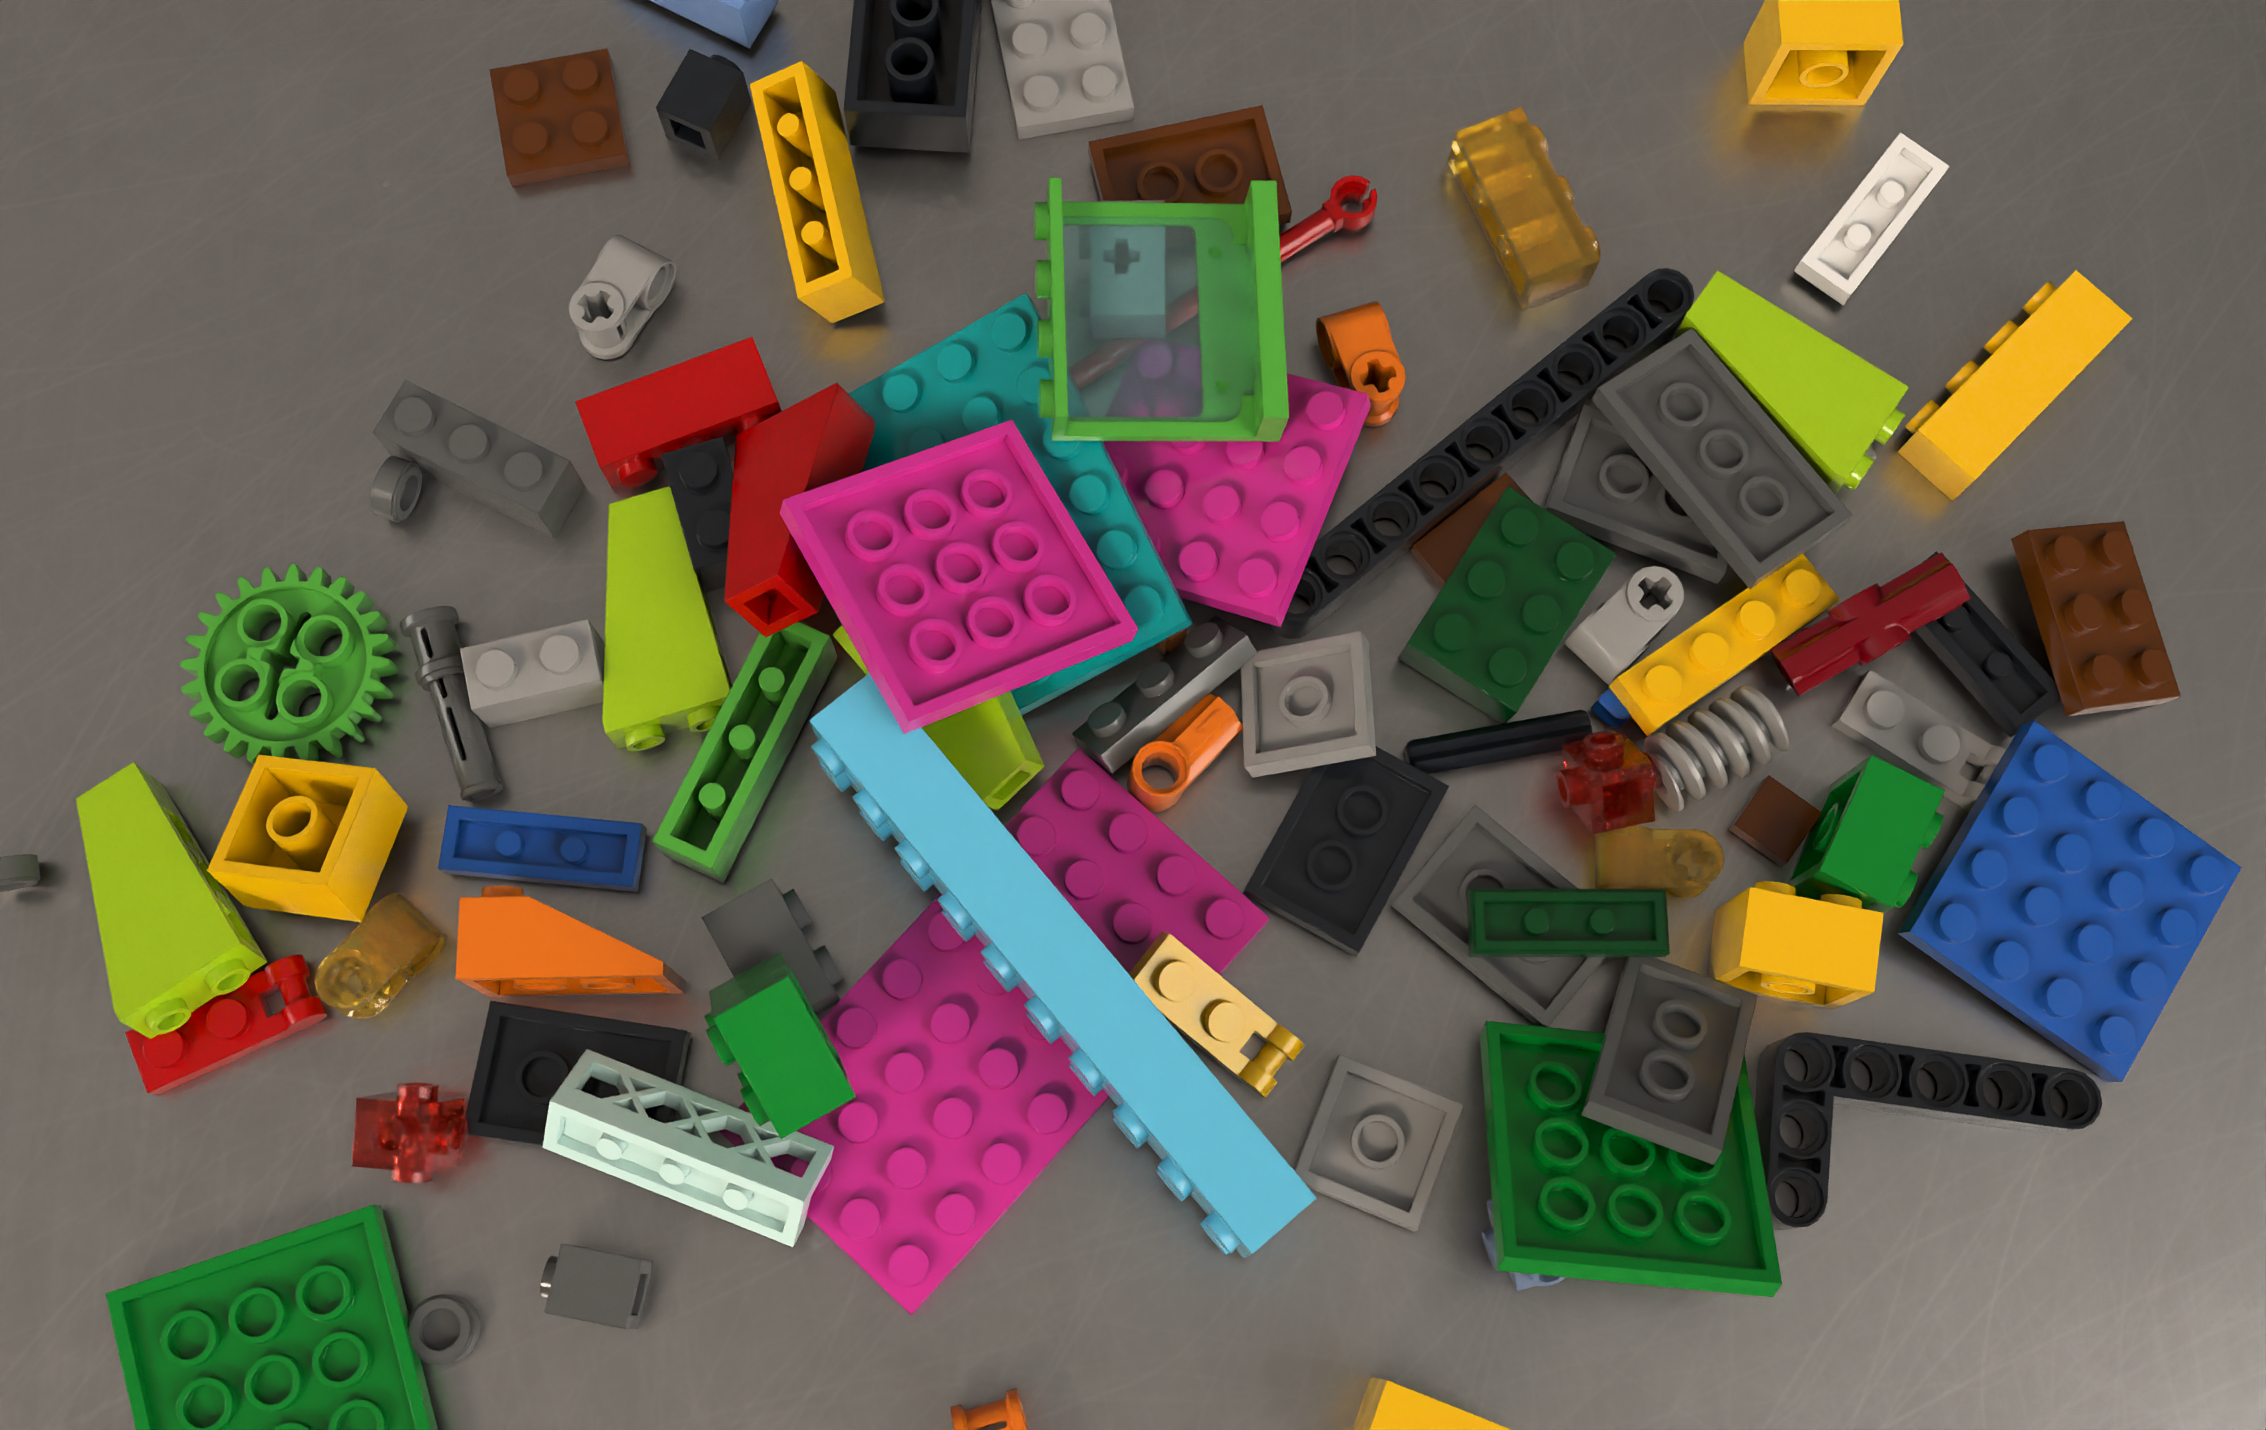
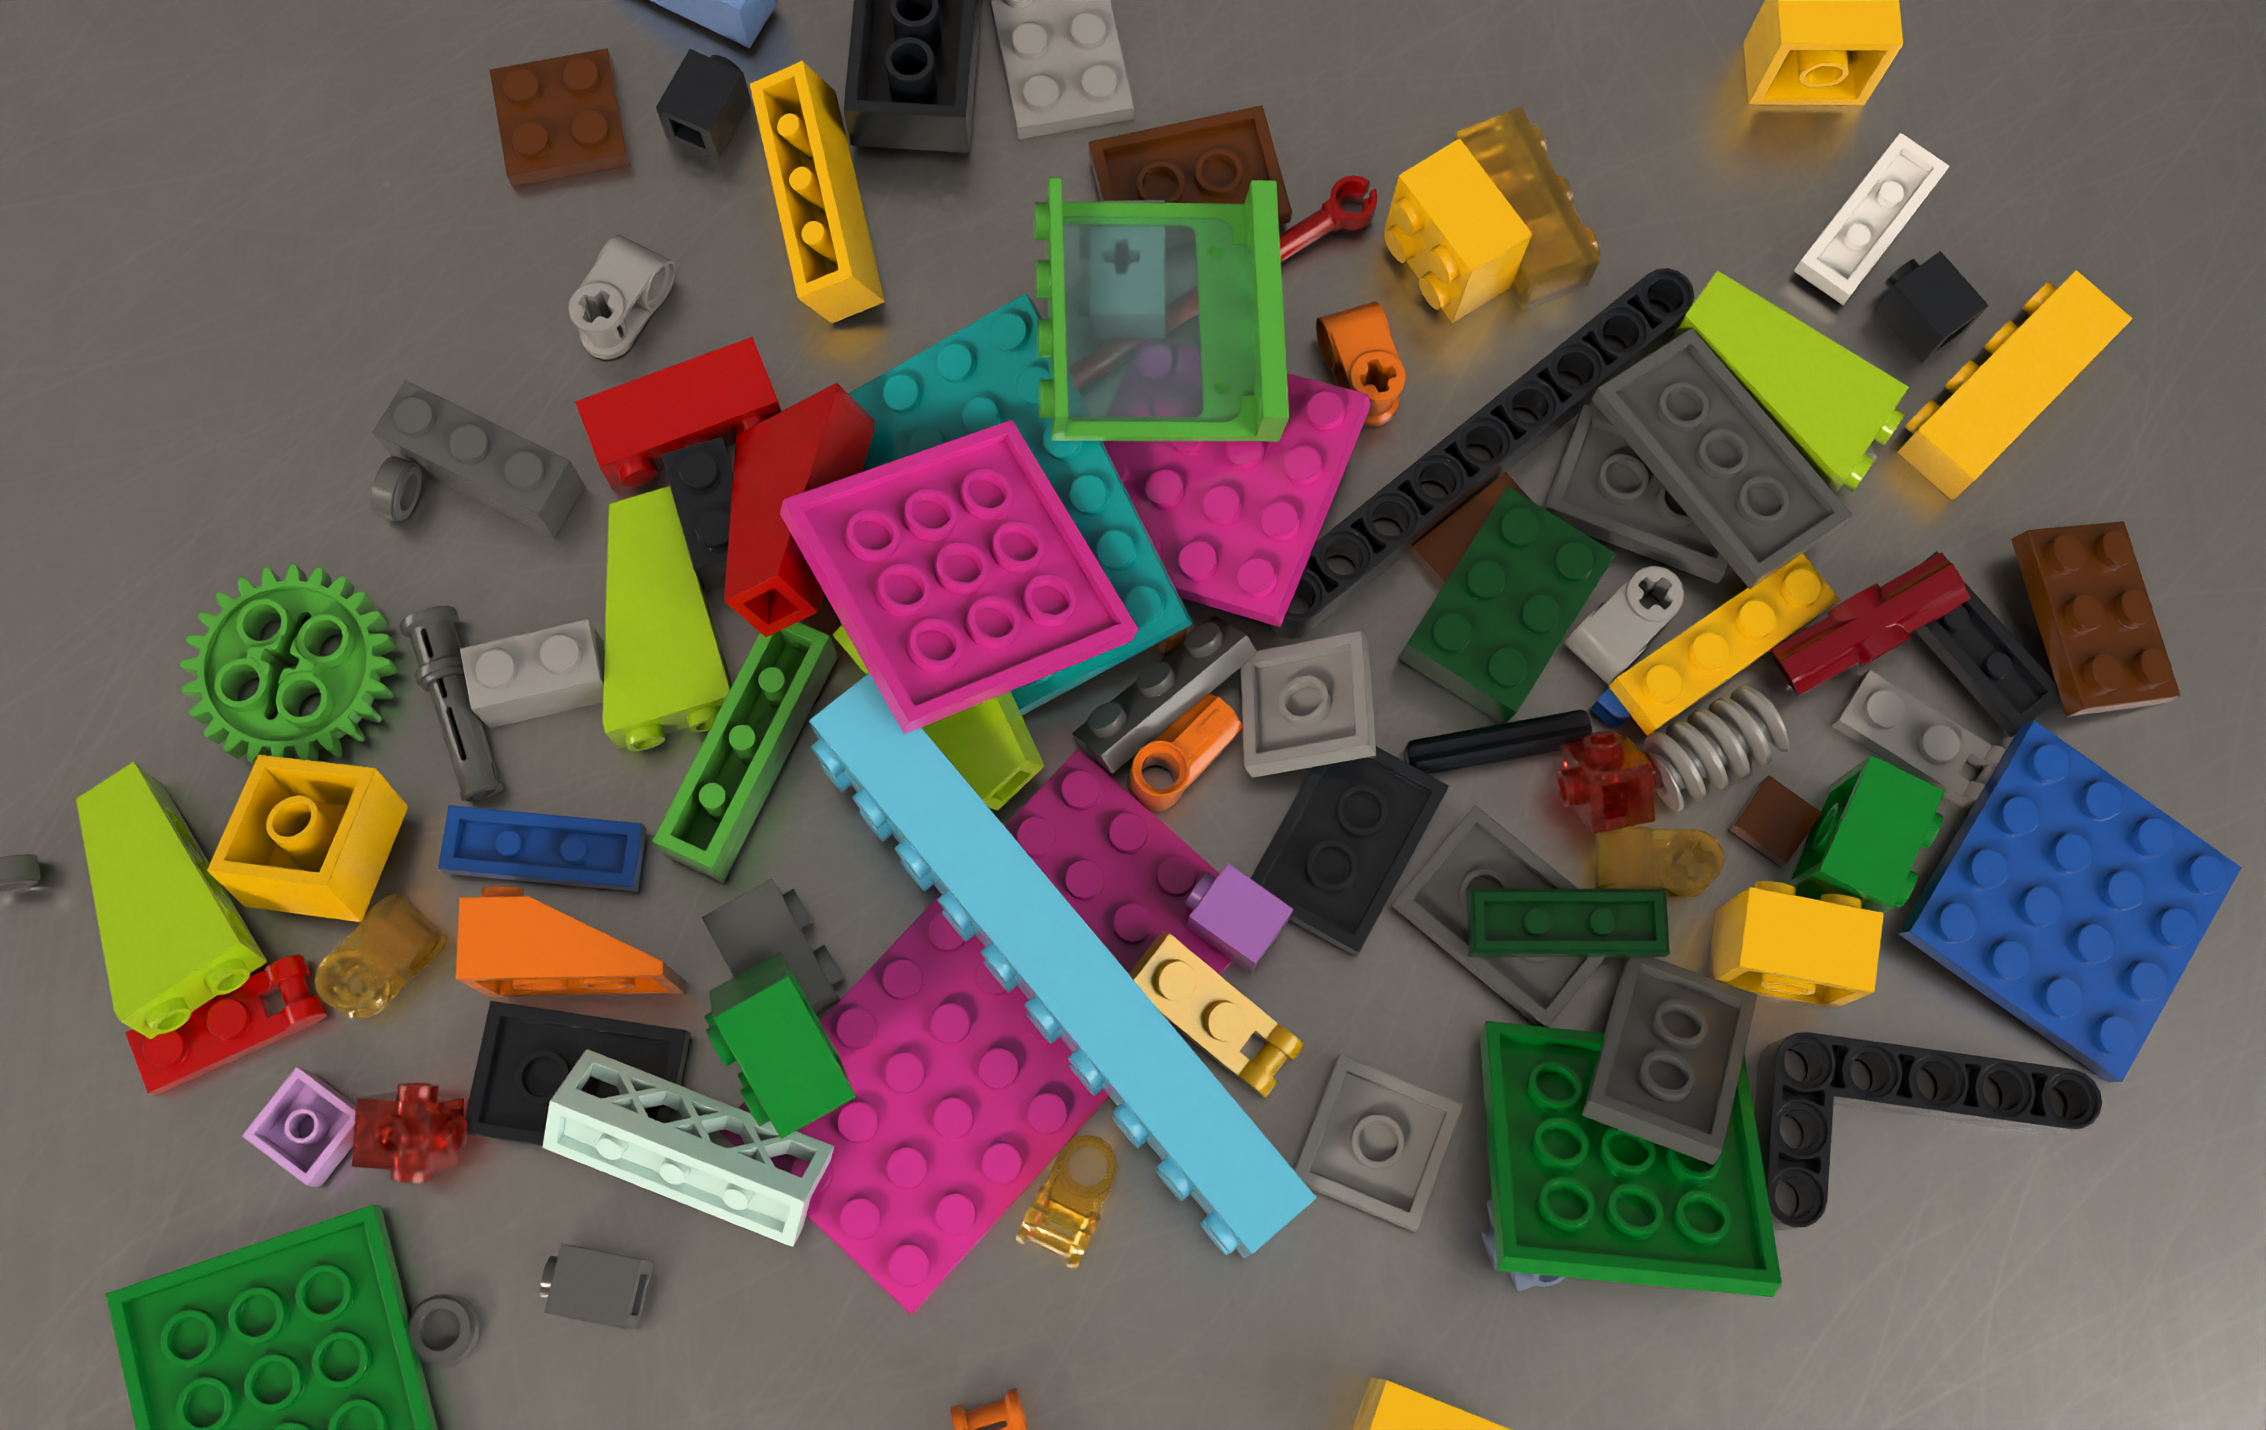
none -> lavender piece [242,1067,374,1188]
none -> clear yellow piece [1015,1135,1118,1271]
none -> medium lavender brick [1185,863,1294,973]
none -> yellow brick [1384,138,1532,324]
none -> black brick [1875,251,1989,363]

